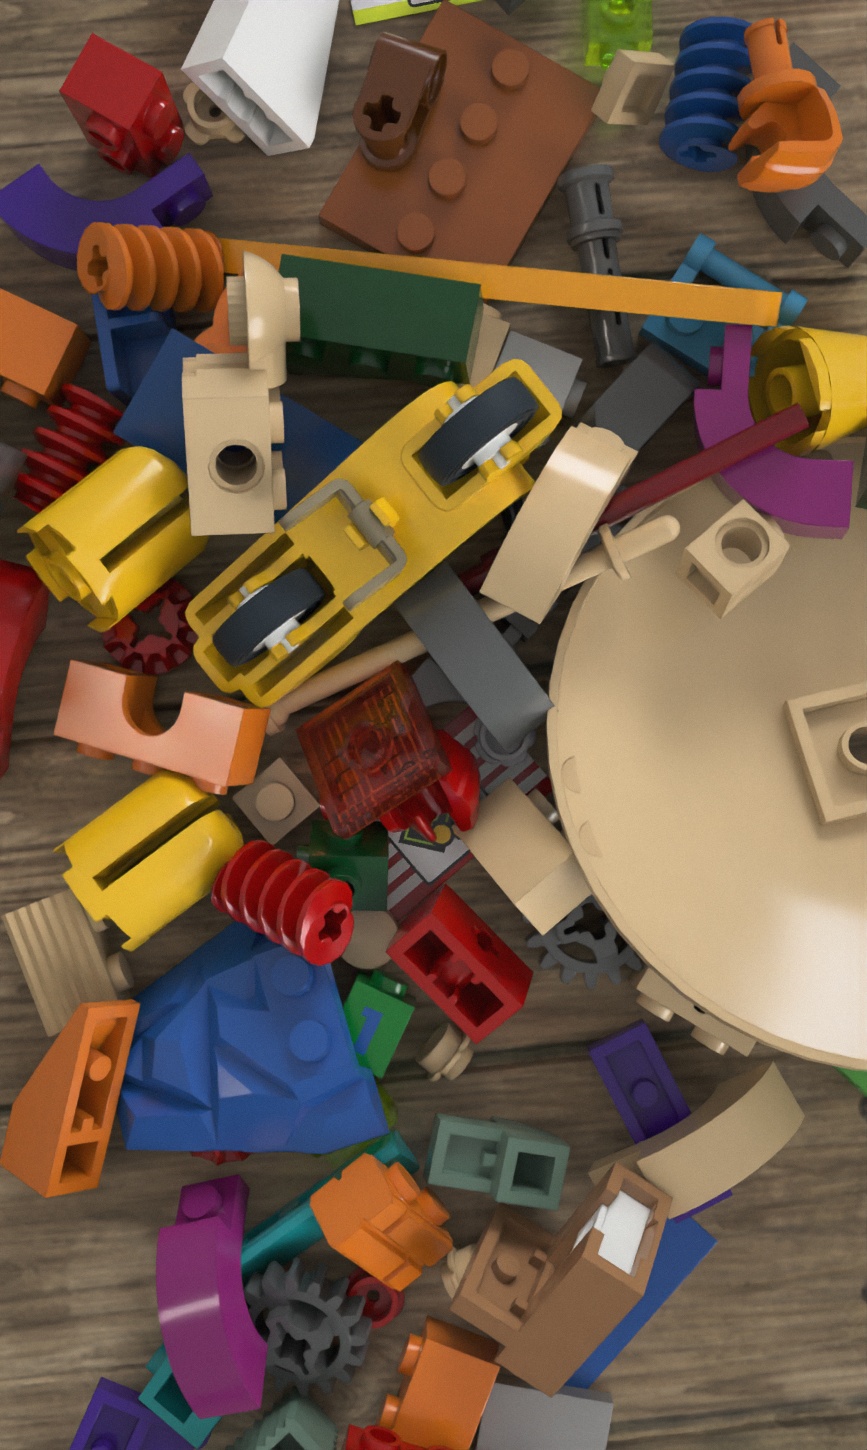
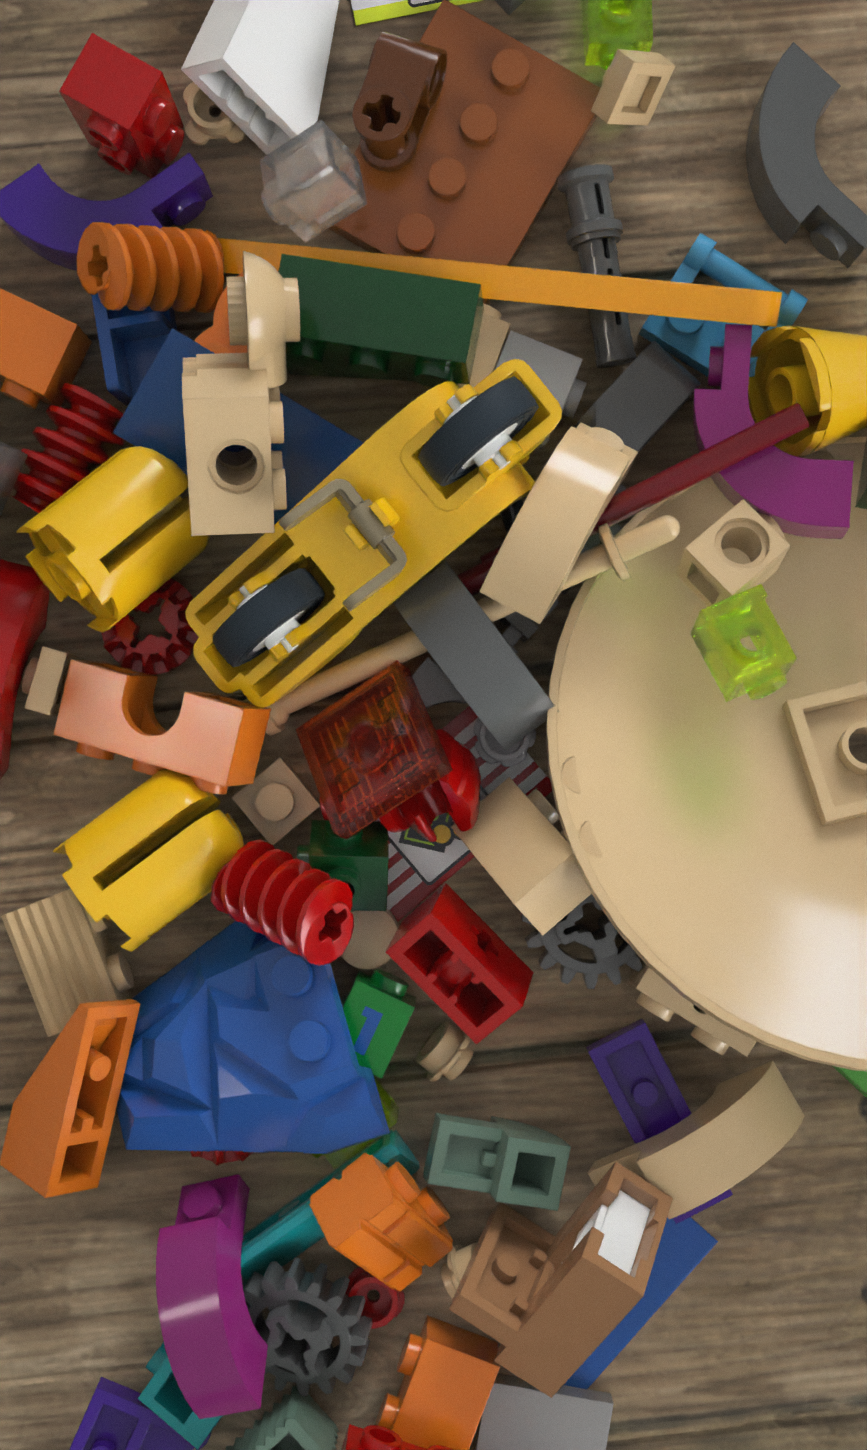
blue piece [659,17,752,172] -> none
orange piece [728,18,843,193] -> none
none -> tan plate [22,646,82,716]
none -> clear brick [260,120,367,243]
none -> clear neon green brick [690,584,797,702]

